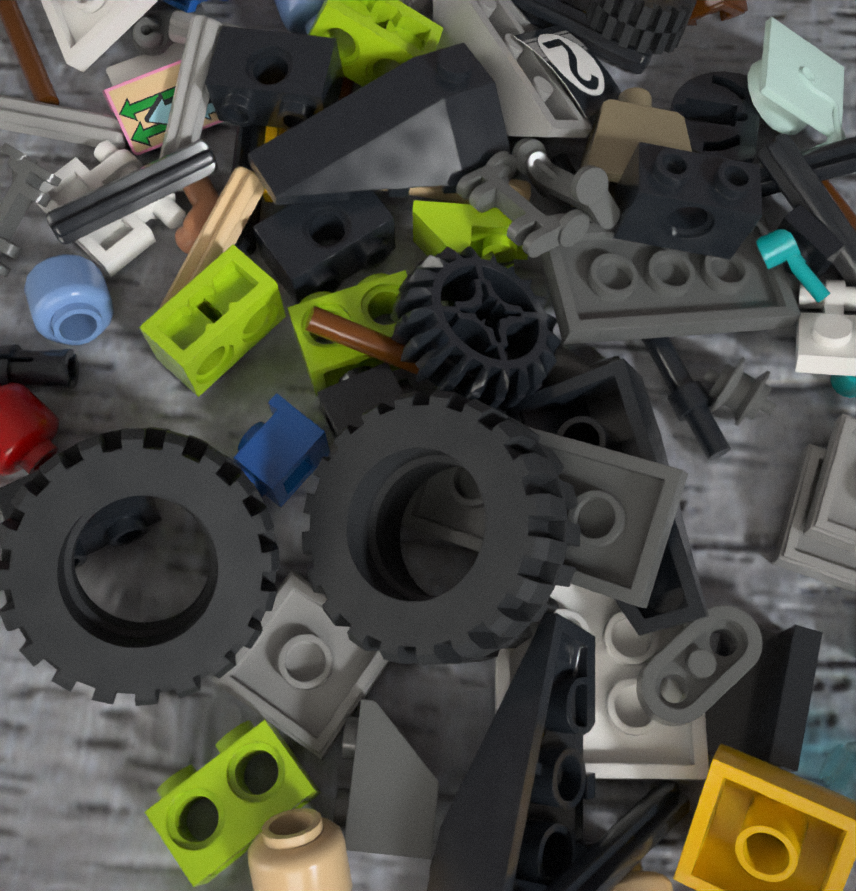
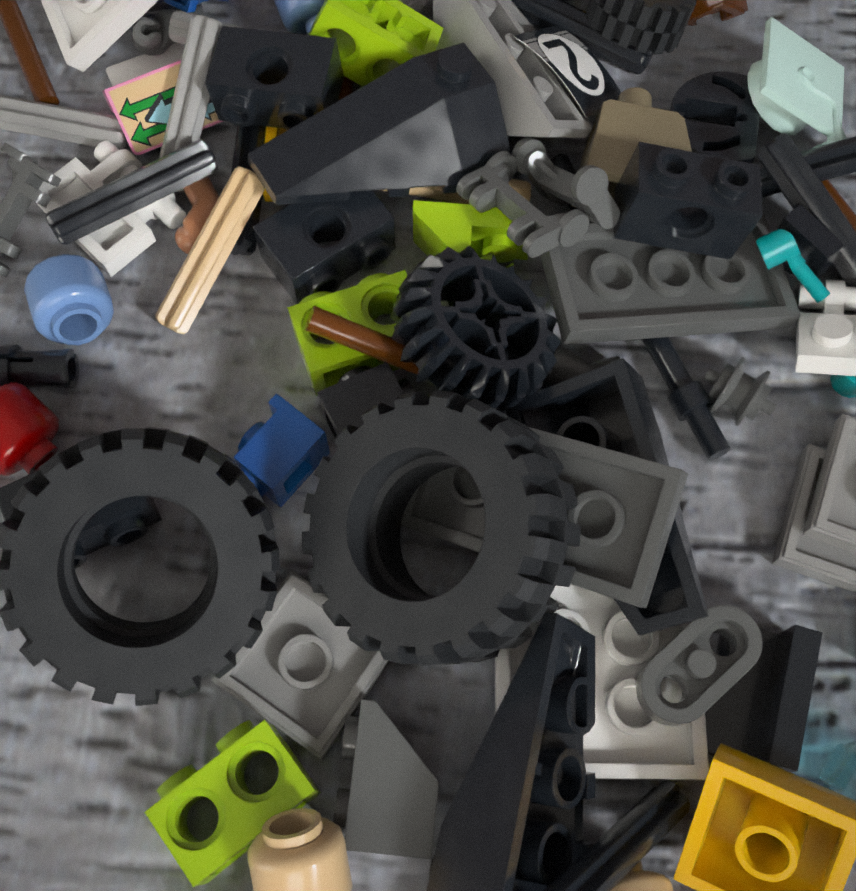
lime brick [139,244,286,397] -> none

